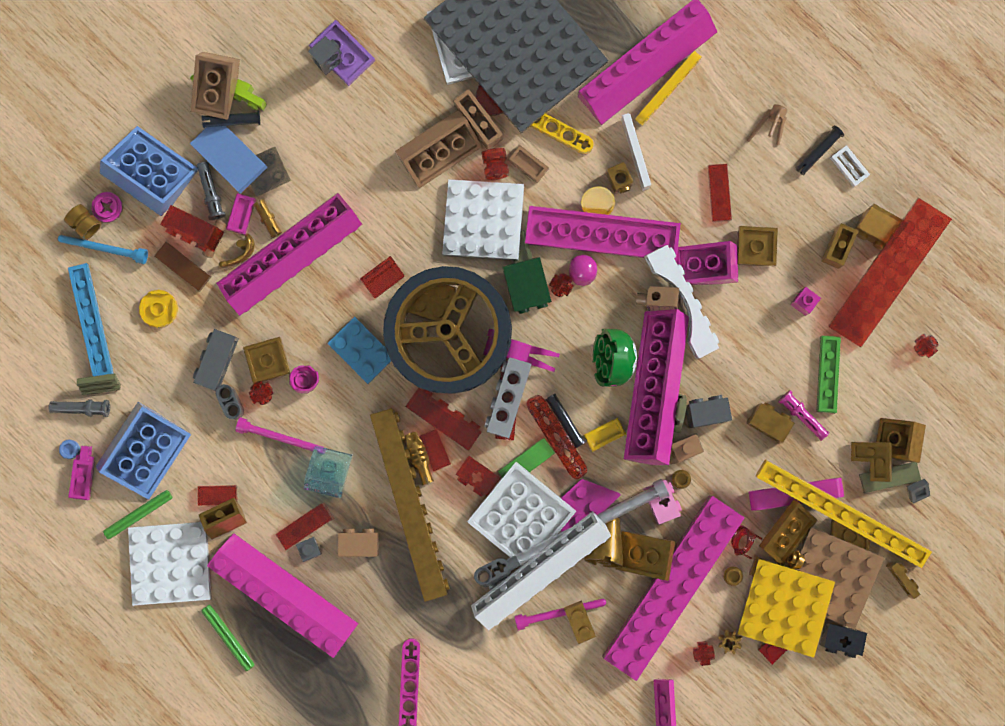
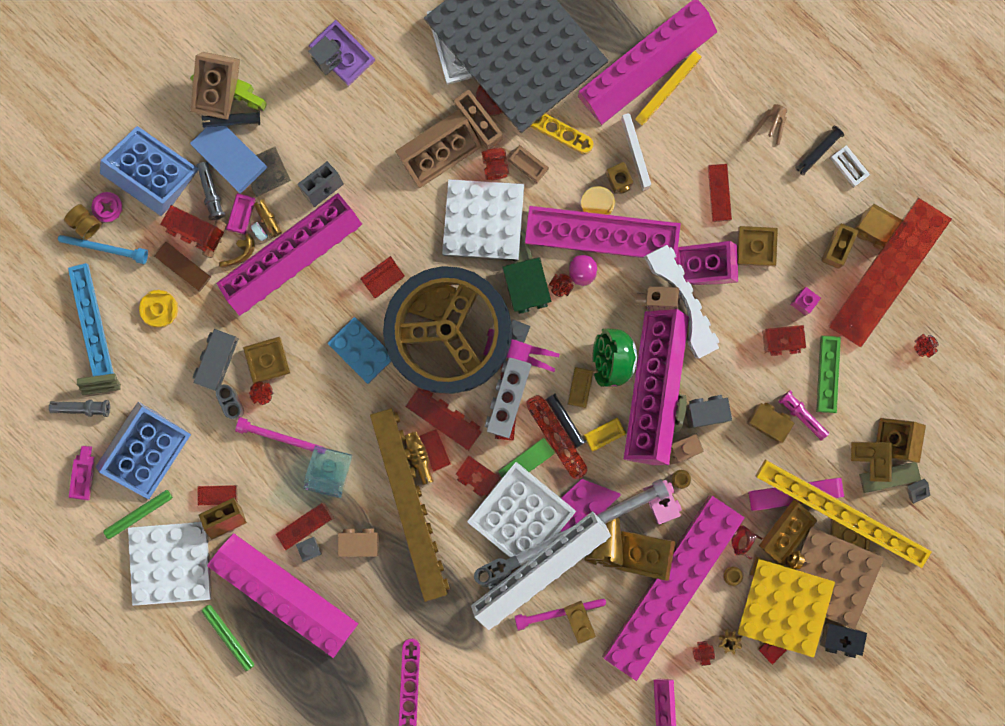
medium blue tile [59,440,80,459] -> none
dark pink hair [289,365,319,394] -> none
pearl gold plate [886,561,921,599] -> none
none -> light aqua tile [251,222,268,241]
none -> dark grey brick [297,161,344,207]
none -> dark grey plate [511,320,531,343]
none -> pearl gold tile [567,367,594,408]
none -> clear red brick [762,325,806,356]

